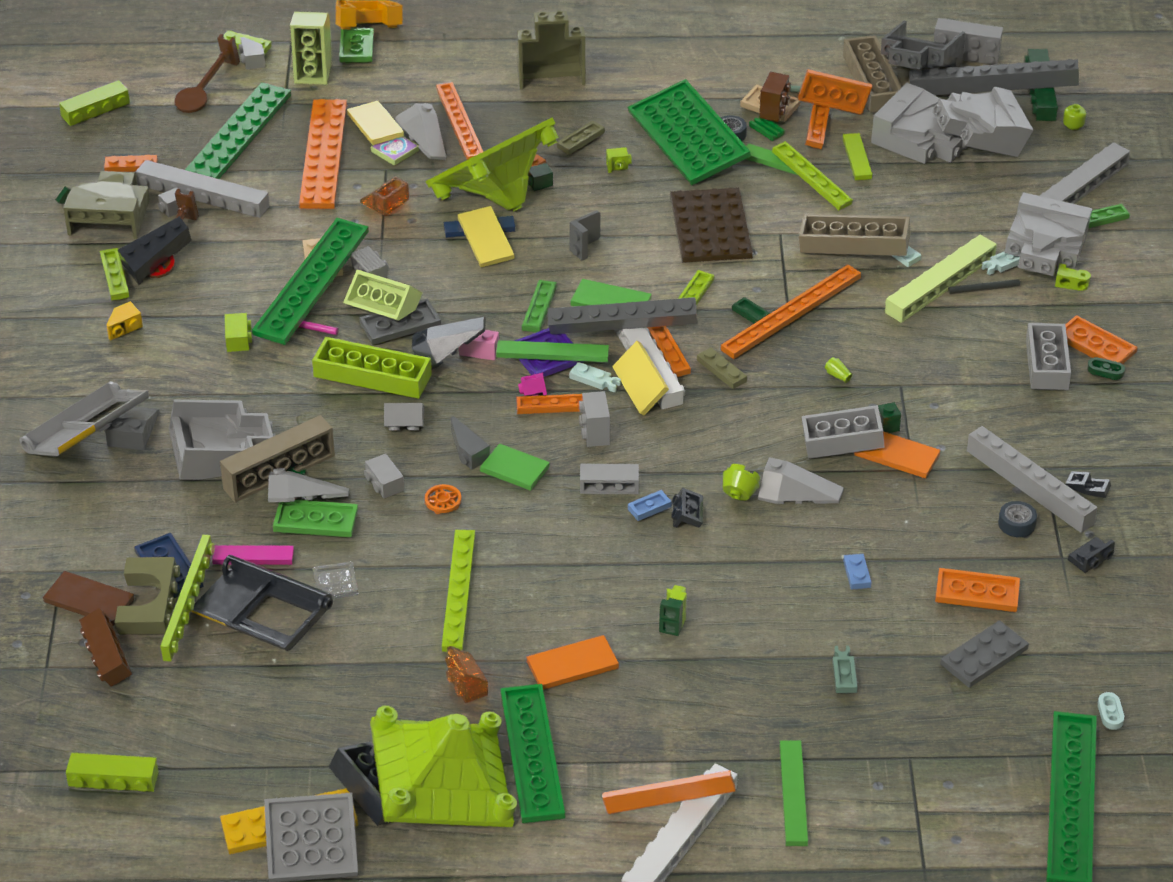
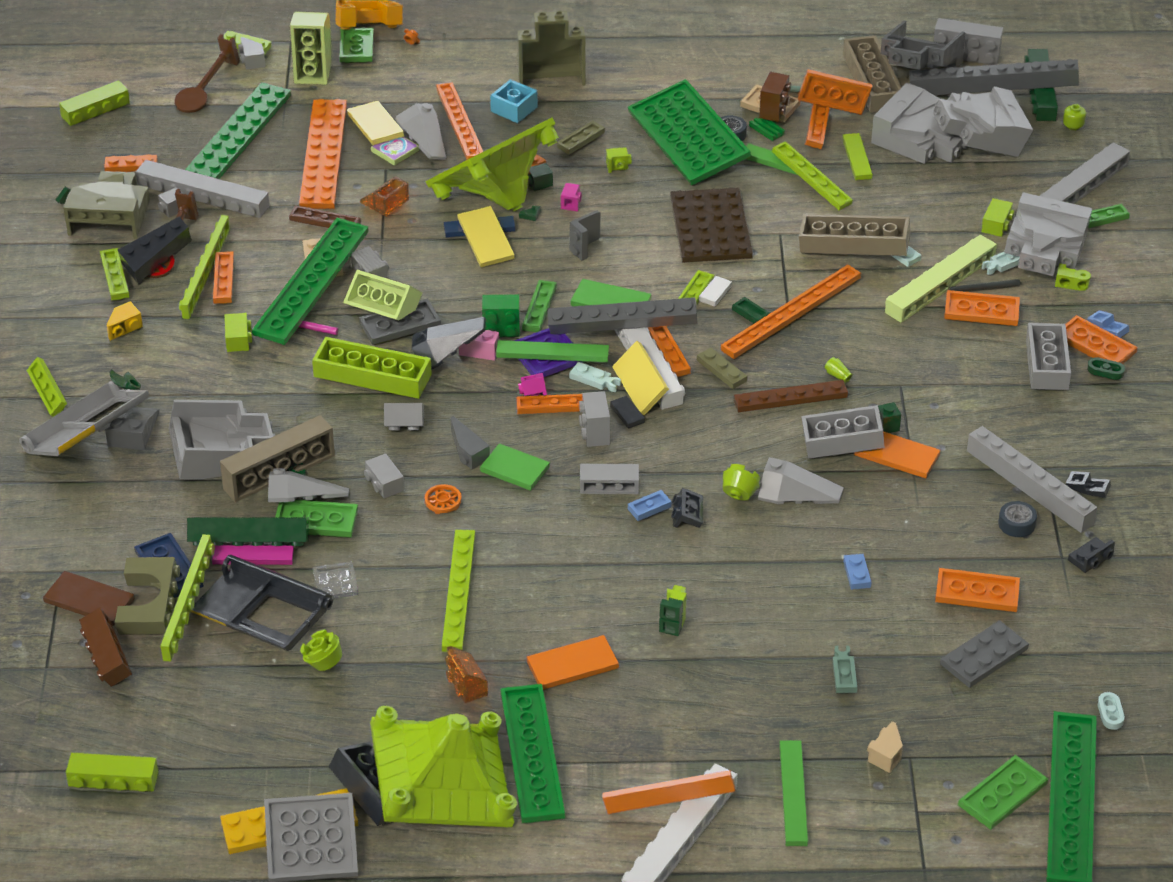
none -> lime plate [27,357,67,417]
none -> dark green plate [110,369,141,390]
none -> lime plate [179,215,230,319]
none -> dark green brick [187,517,309,546]
none -> orange plate [213,252,234,304]
none -> reddish brown tile [289,205,361,228]
none -> lime cone [300,630,342,671]
none -> orange plate [404,29,420,45]
none -> green brick [482,294,520,337]
none -> medium azure brick [490,79,538,123]
none -> dark green tile [519,206,541,221]
none -> dark pink brick [561,183,582,212]
none -> black tile [610,395,645,429]
none -> white tile [699,276,732,306]
none -> reddish brown plate [734,380,848,413]
none -> tan slope [867,721,903,773]
none -> orange plate [944,290,1020,326]
none -> bright green tile [958,755,1048,830]
none -> lime brick [981,198,1015,237]
none -> medium blue slope [1088,310,1129,338]

